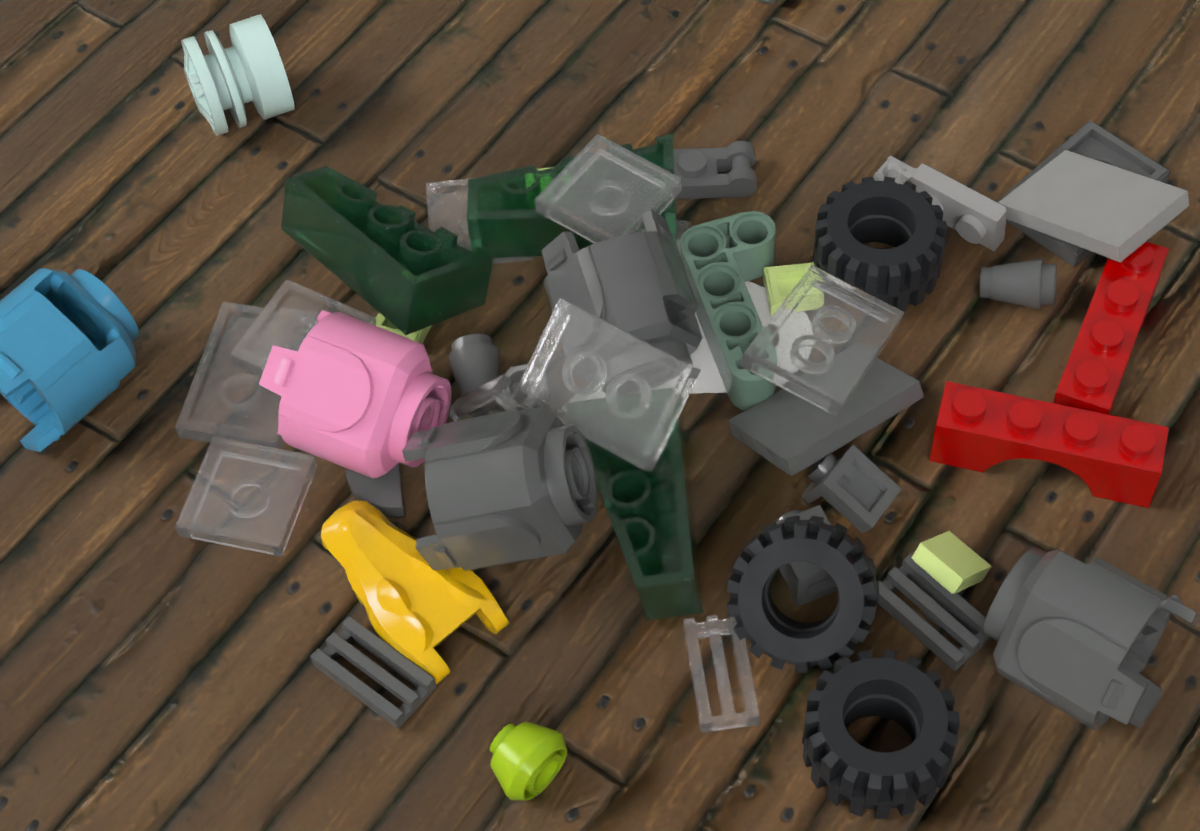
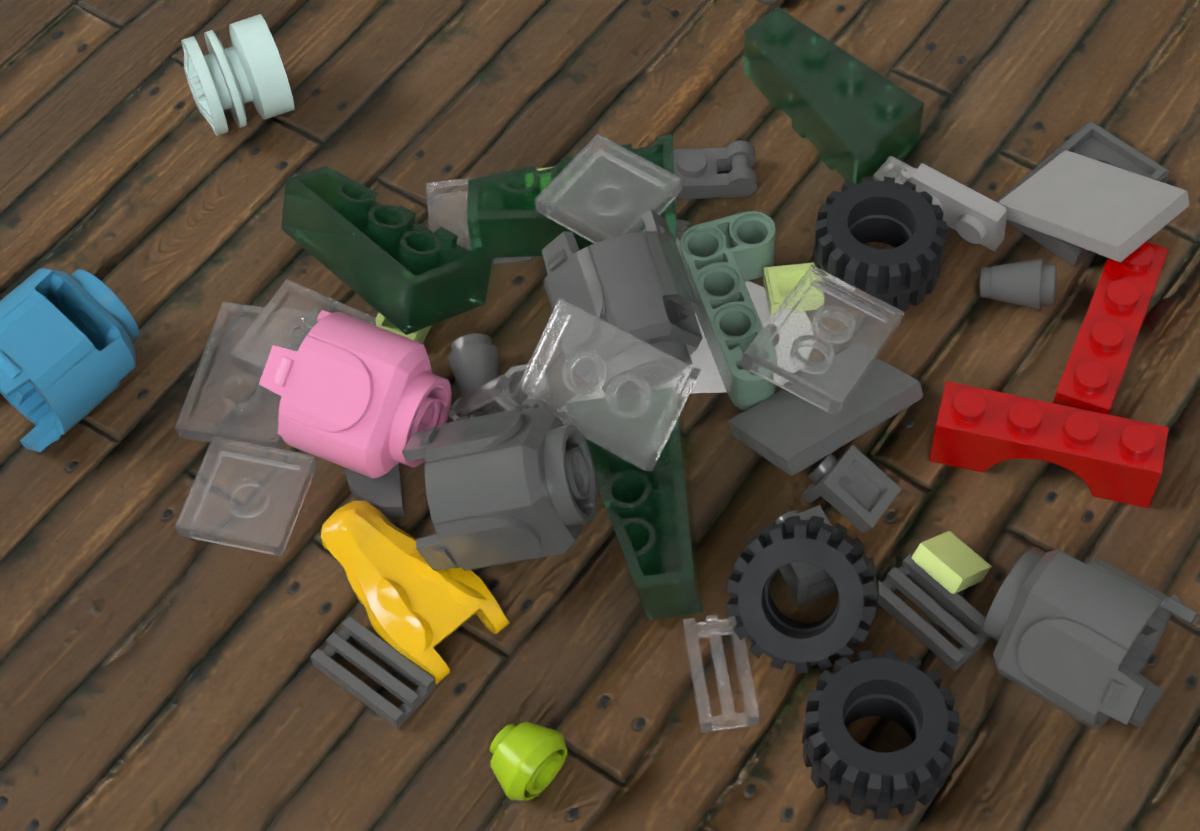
none -> clear green wedge [743,7,924,184]

